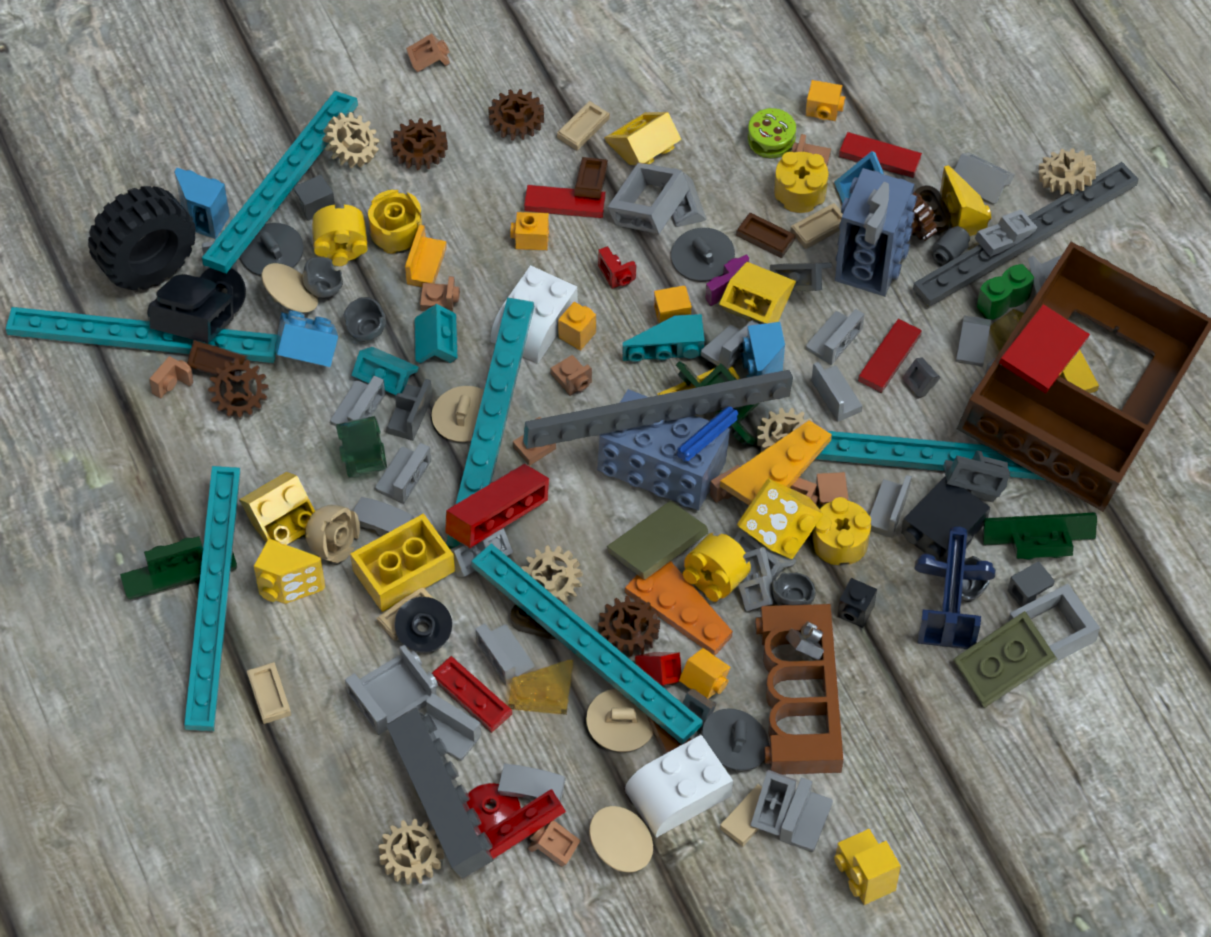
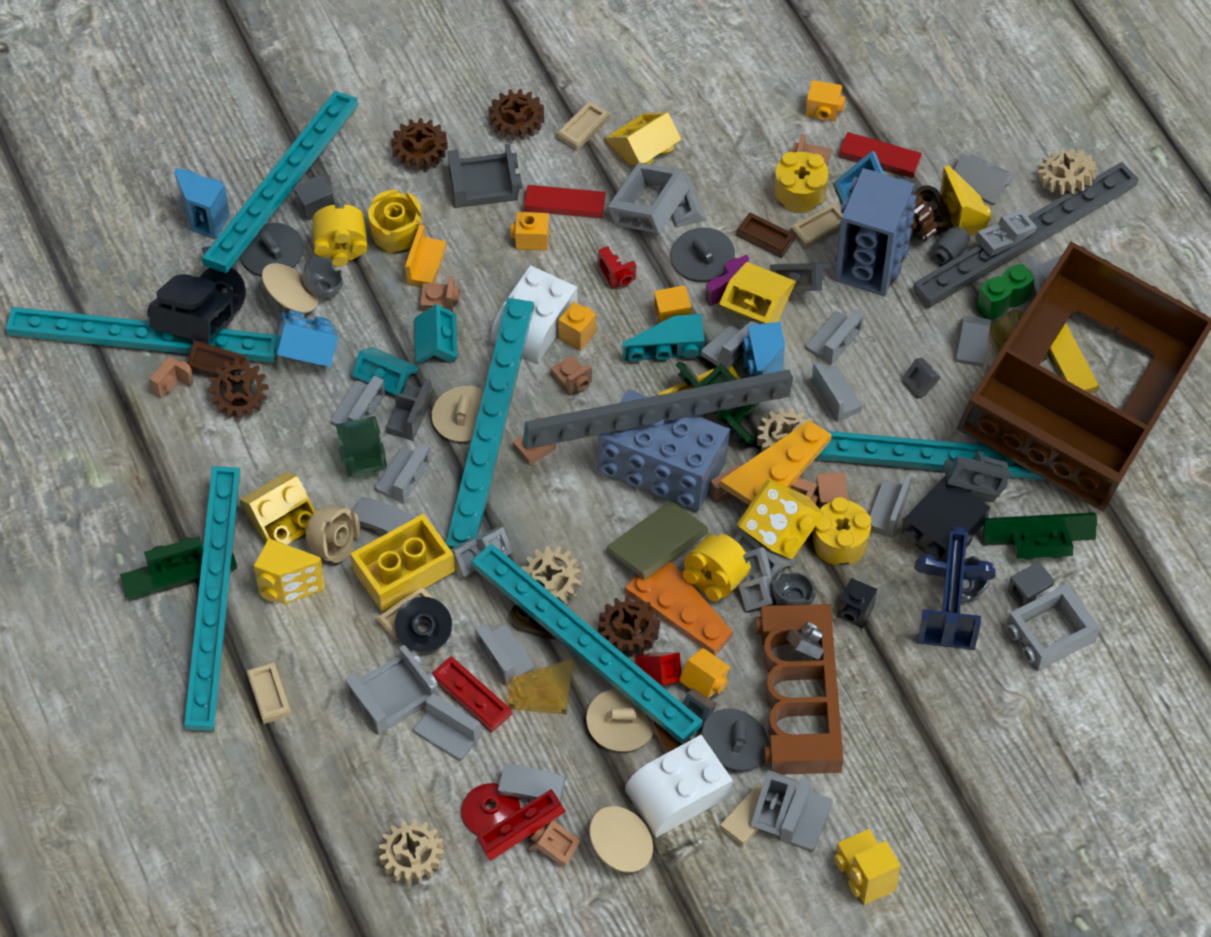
black tyre [88,186,196,290] -> none
tan gear [322,112,379,168] -> none
dark grey hair [343,297,386,341] -> none
dark grey brick [387,708,494,878] -> none
nougat bracket [406,33,450,72] -> none
red brick [445,463,549,548] -> none
reddish brown tile [574,157,608,199] -> none
blue axle [677,406,738,462] -> none
lime head [747,108,796,158] -> none
red tile [858,318,922,393] -> none
light grey slope [863,182,889,245] -> none
olive tile [953,611,1057,708] -> none
red tile [999,304,1090,394] -> none
none -> dark grey panel [447,144,522,208]

